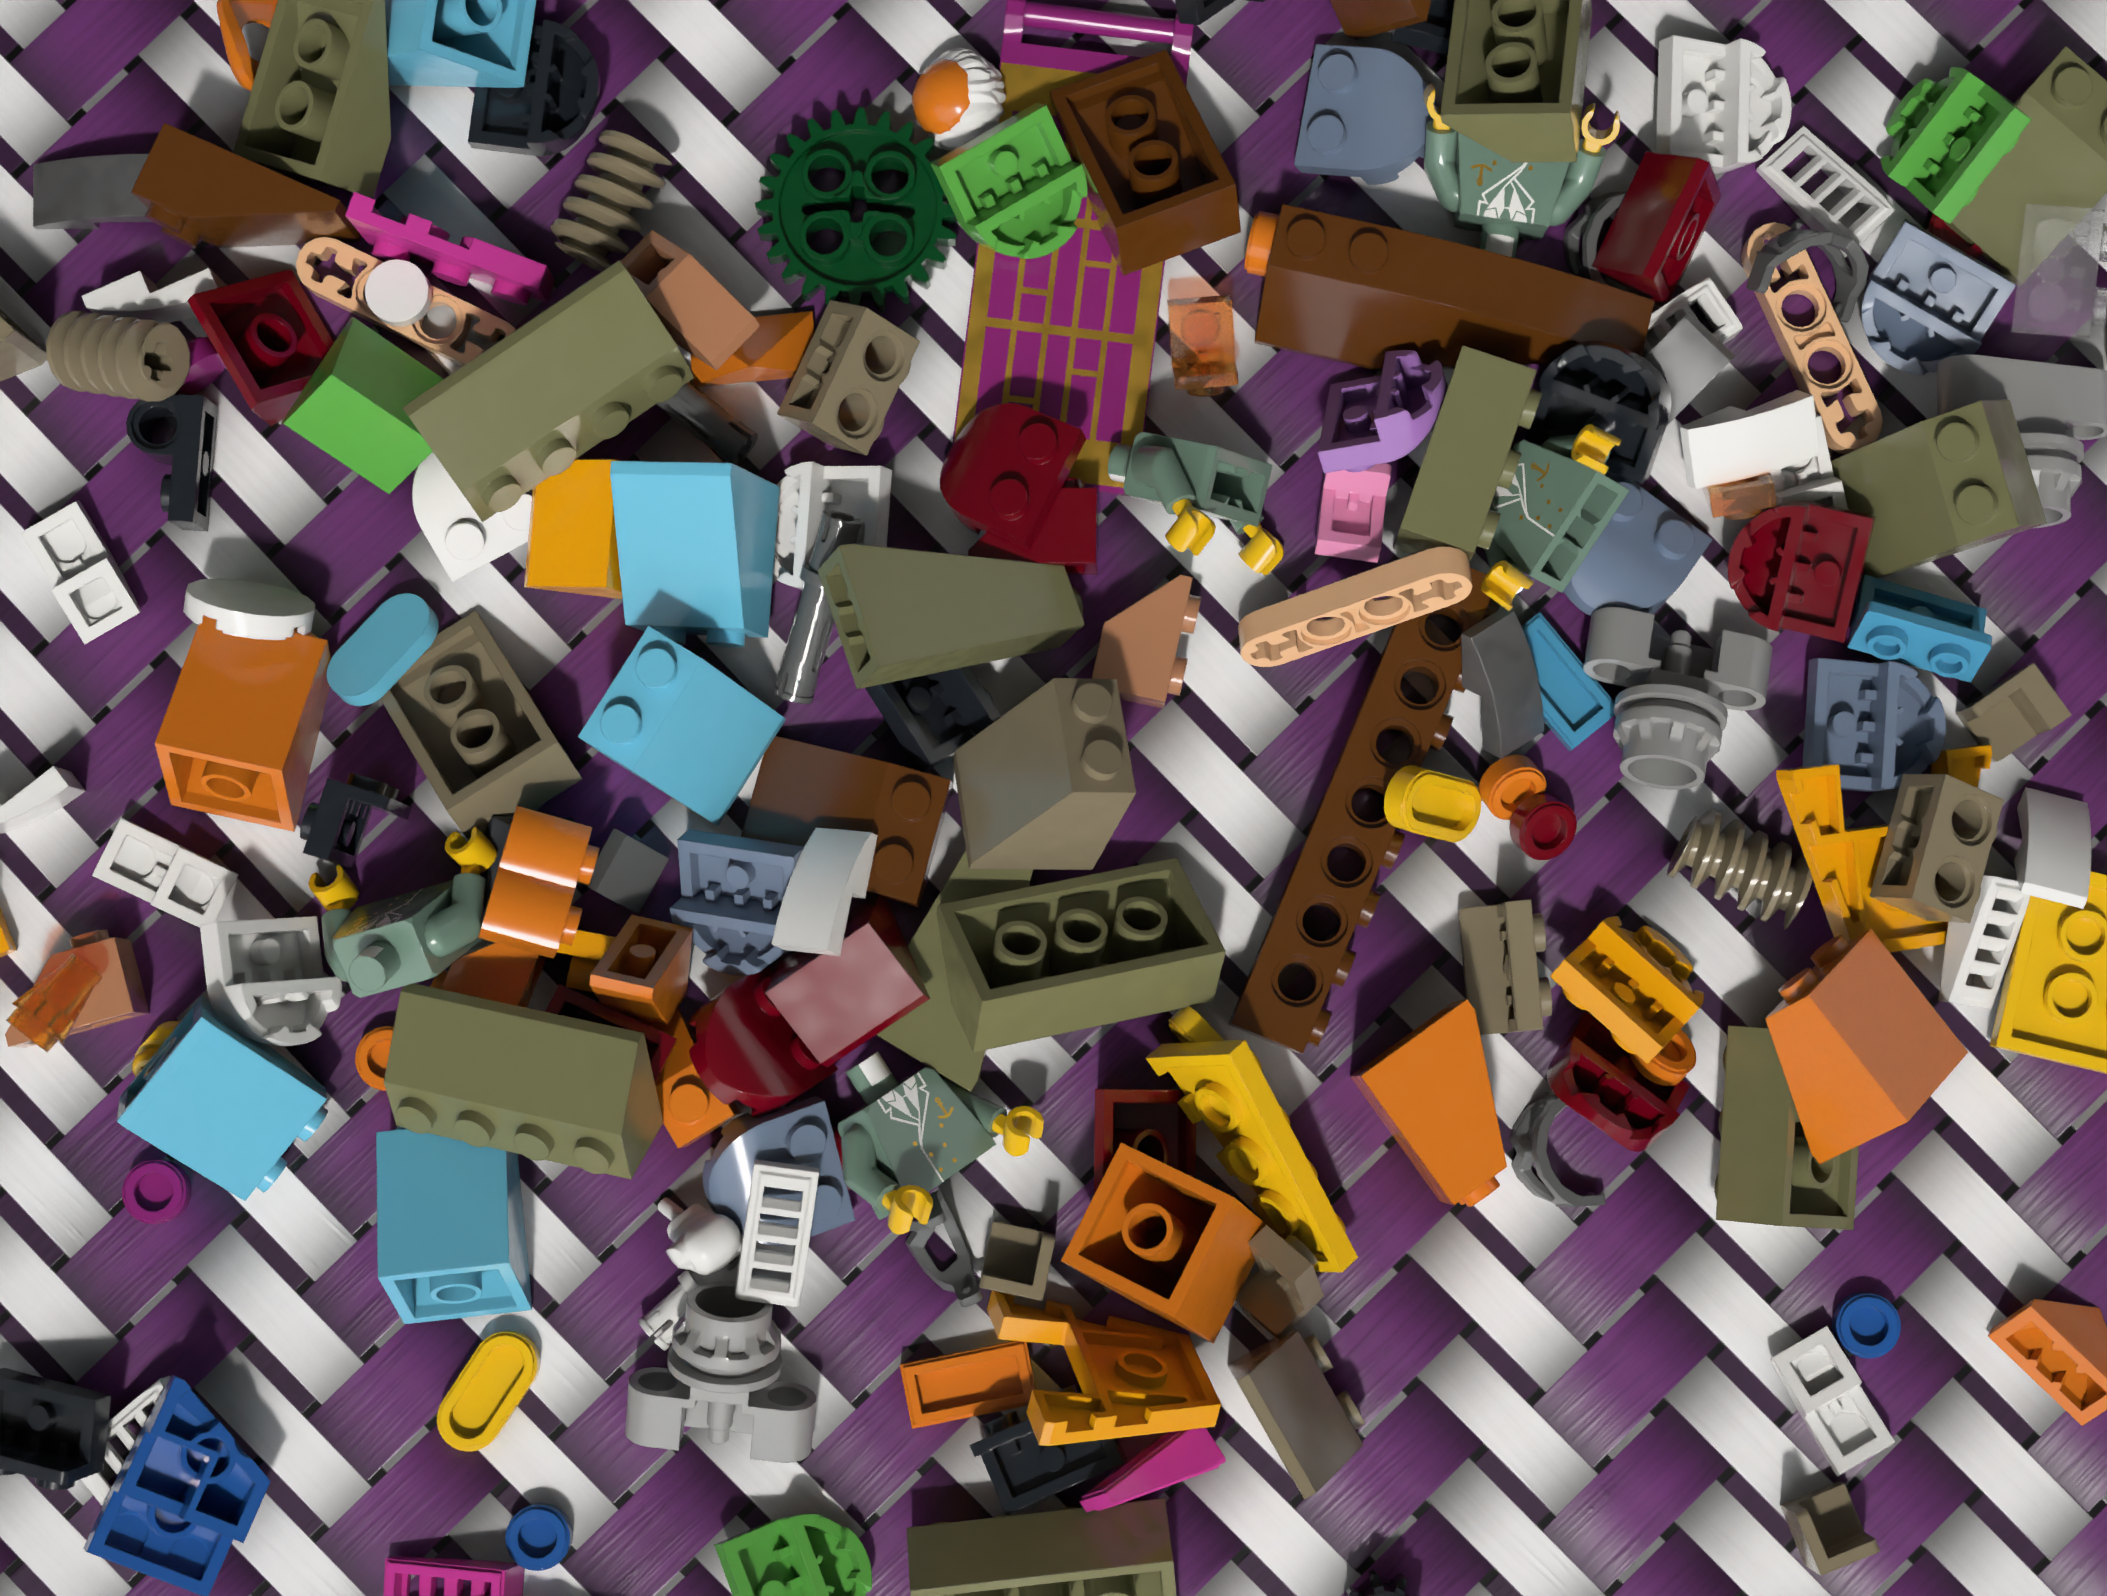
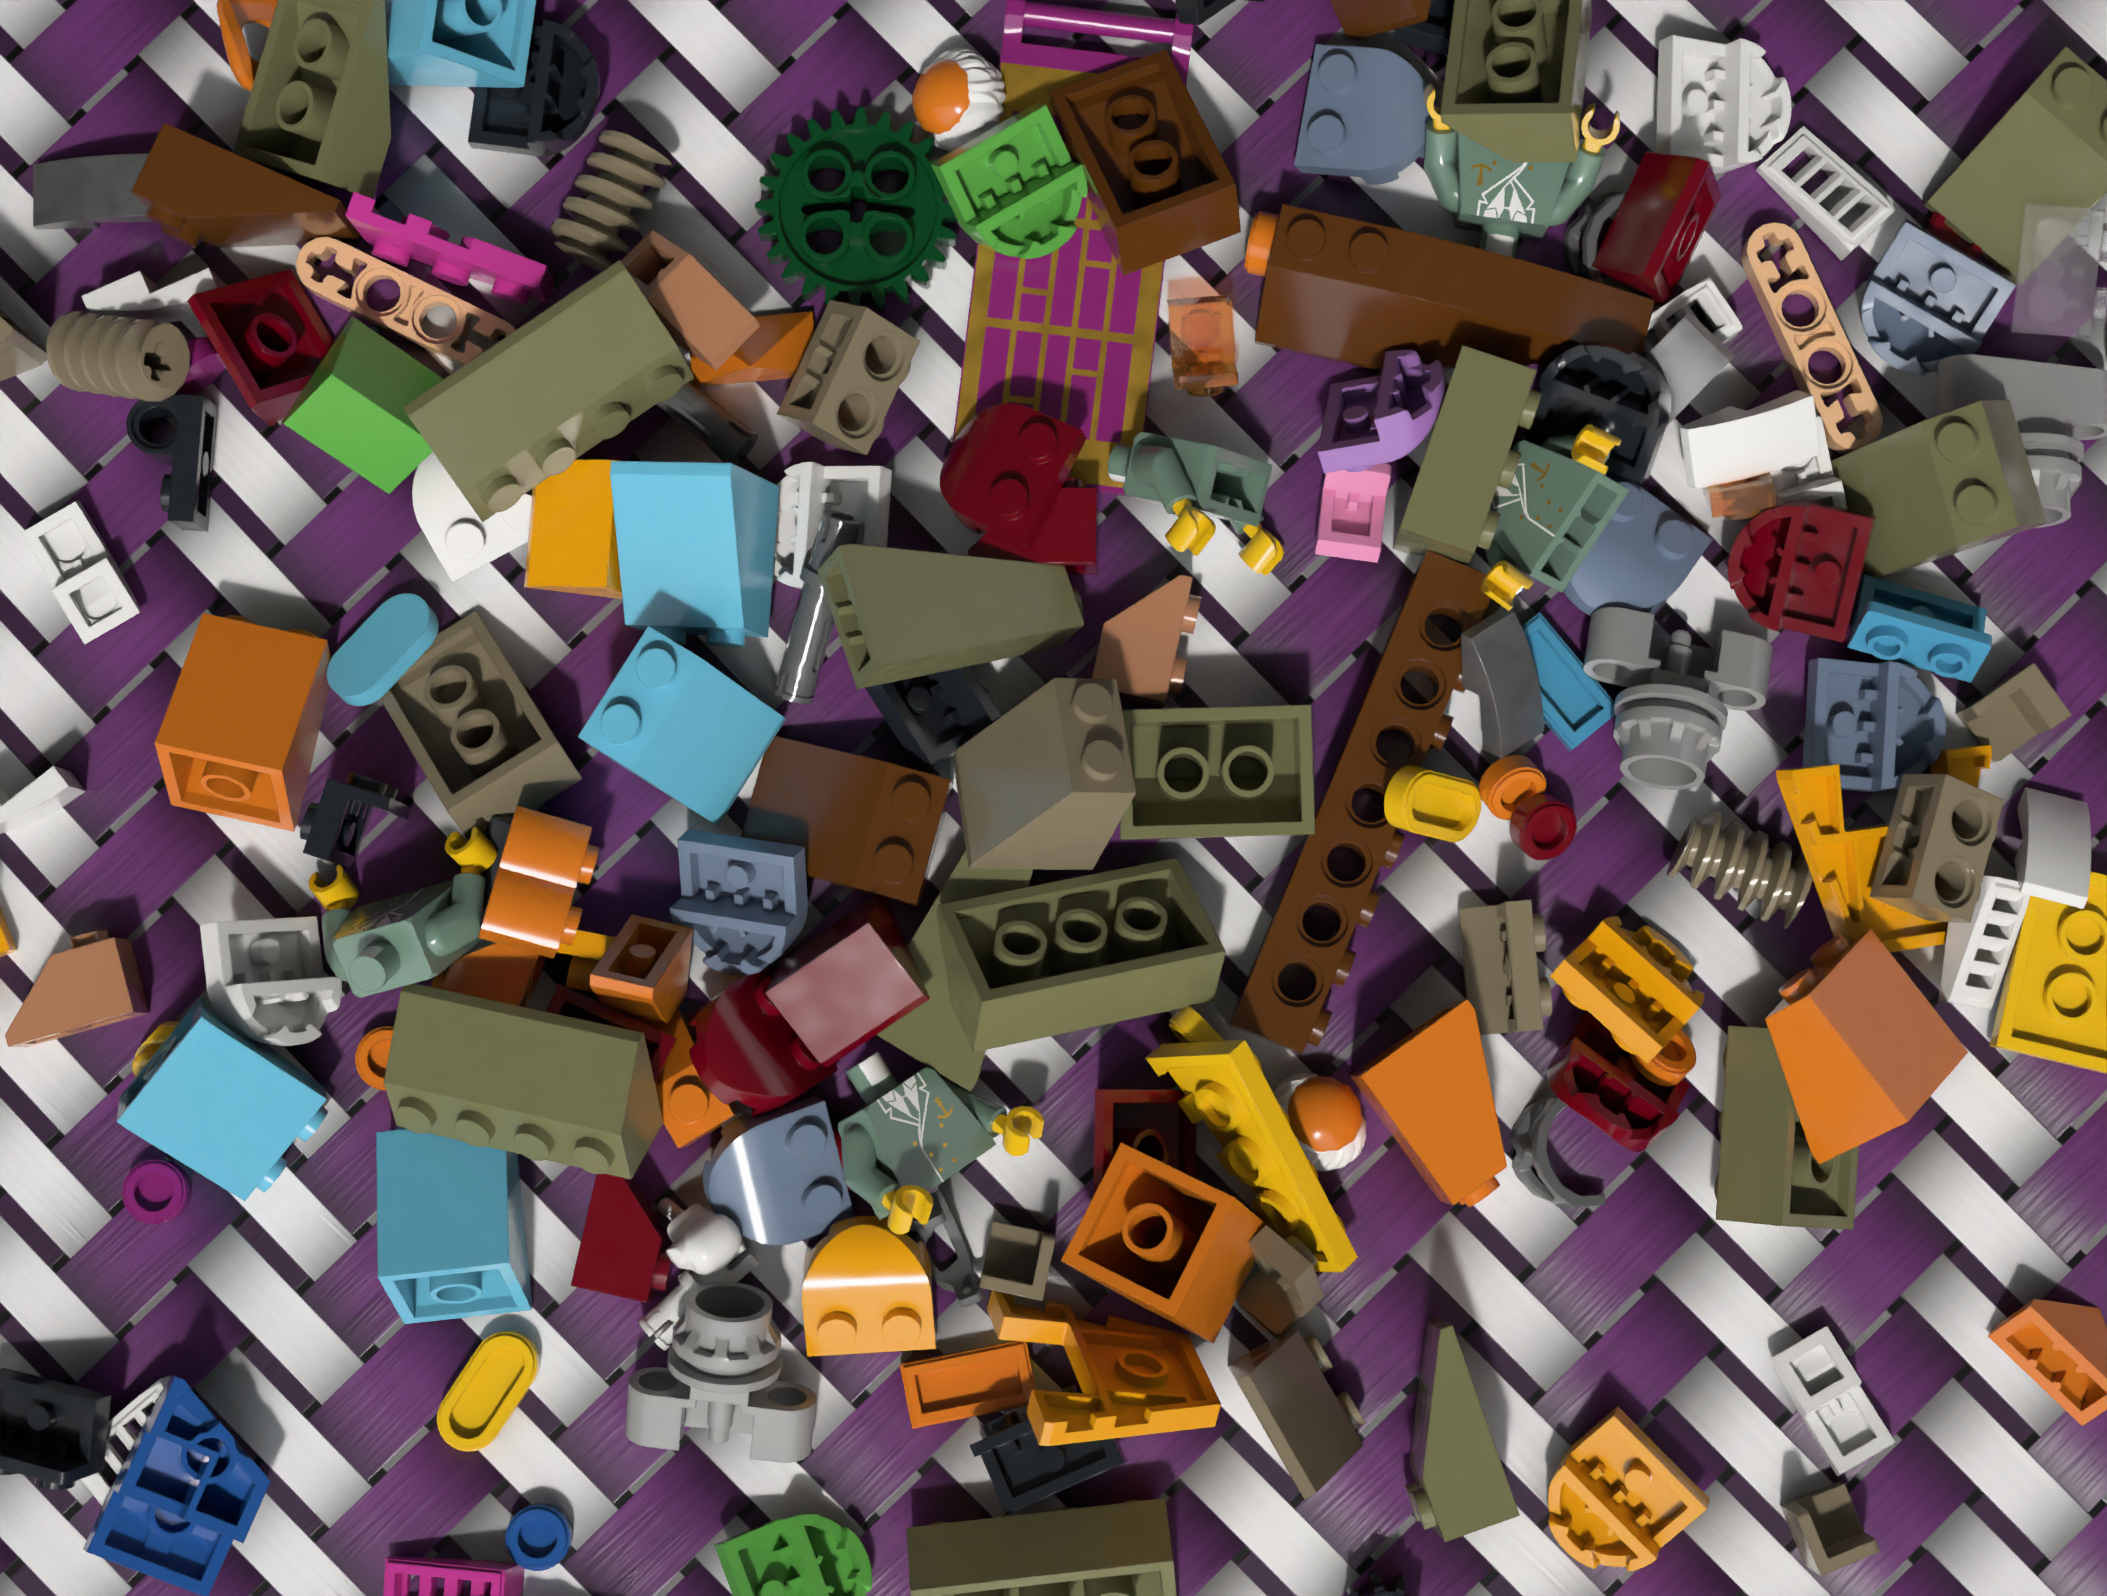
clear orange cone [6,954,103,1053] -> none
white slope [92,817,238,928] -> none
white tile [183,578,315,640] -> none
white tile [365,259,432,327] -> none
dark grey tile [583,828,669,914] -> none
white slope [735,1159,819,1307] -> none
white slope [772,827,878,956] -> none
dark pink slope [1079,1428,1226,1513] -> none
light nougat beam [1238,547,1473,667] -> none
dark grey helmet [1746,228,1869,323] -> none
blue tile [1832,1292,1901,1358] -> none
bright green slope [1880,67,2032,224] -> none
none -> dark red slope [571,1173,674,1303]
none -> light orange slope [802,1216,936,1357]
none -> olive slope [1119,705,1315,840]
none -> orange hair [1273,1073,1366,1172]
none -> olive slope [1404,1317,1520,1542]
none -> light orange slope [1548,1406,1710,1572]

